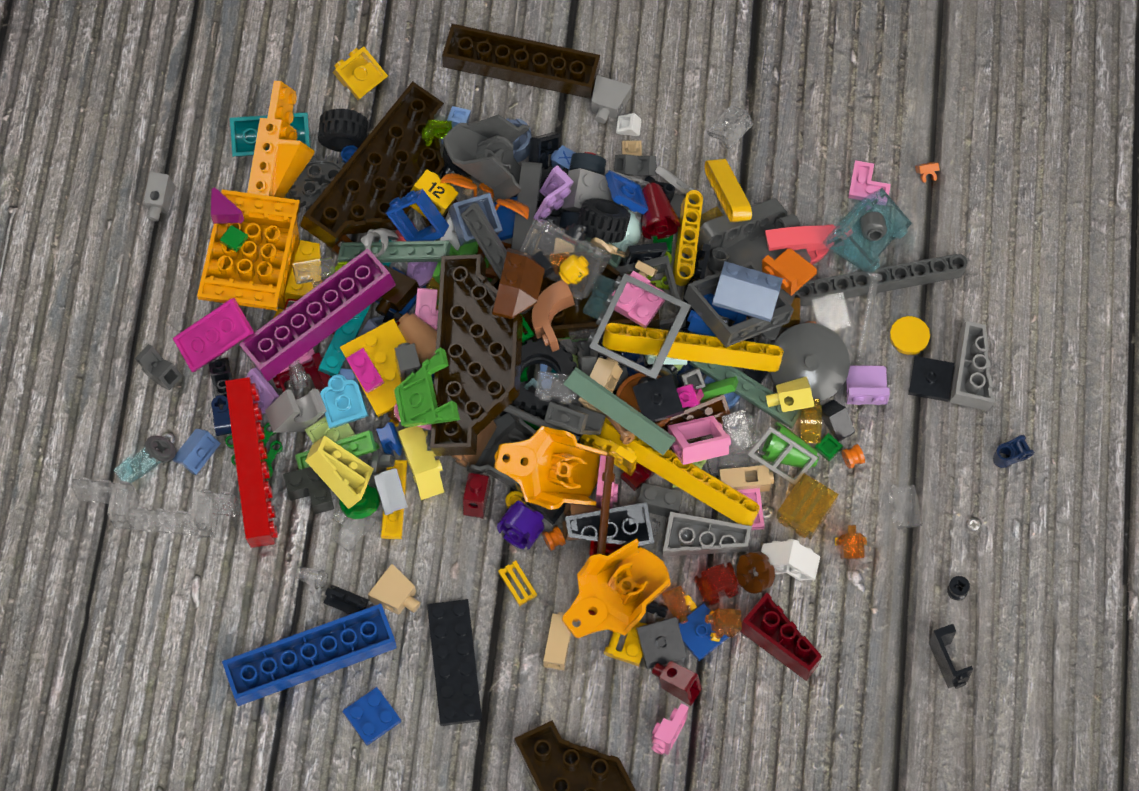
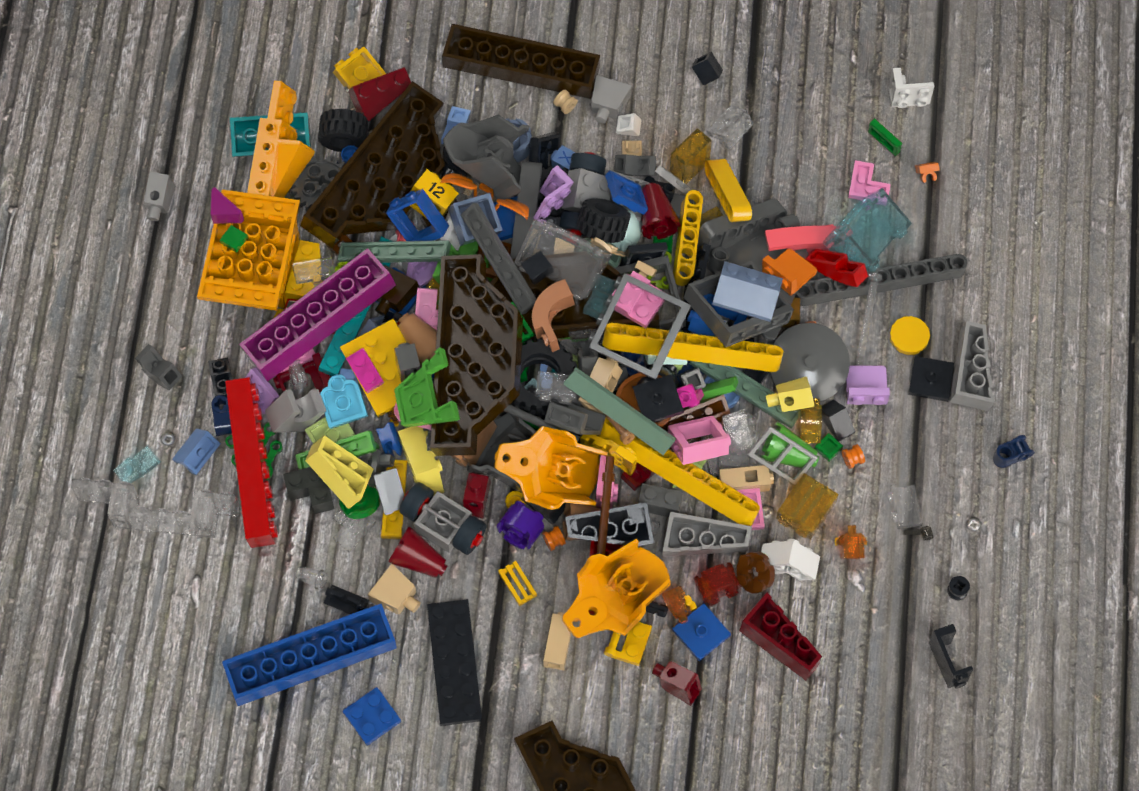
dark grey gear [144,436,176,464] -> none
dark pink tile [173,298,254,373] -> none
light grey piece [361,228,399,258] -> none
clear neon green bracket [422,120,452,146] -> none
reddish brown wedge [492,248,545,319] -> none
clear orange tile [549,252,570,274] -> none
yellow head [559,254,589,285] -> none
black plate [564,223,590,241] -> none
black plate [636,616,687,669] -> none
bright pink plate [651,703,689,755] -> none
clear orange piece [705,608,742,642] -> none
clear piece [811,292,851,332] -> none
dark grey head [860,212,887,241] -> none
none -> dark red wedge [348,67,411,122]
none -> dark red cone [388,527,448,578]
none -> brick [400,482,487,555]
none -> tan wheel [553,90,578,114]
none -> clear yellow brick [670,128,712,184]
none -> black panel [692,51,723,85]
none -> red slope [805,249,868,287]
none -> green tile [868,118,902,156]
none -> white bracket [889,68,934,108]
none -> clear smoke hand [904,526,933,541]

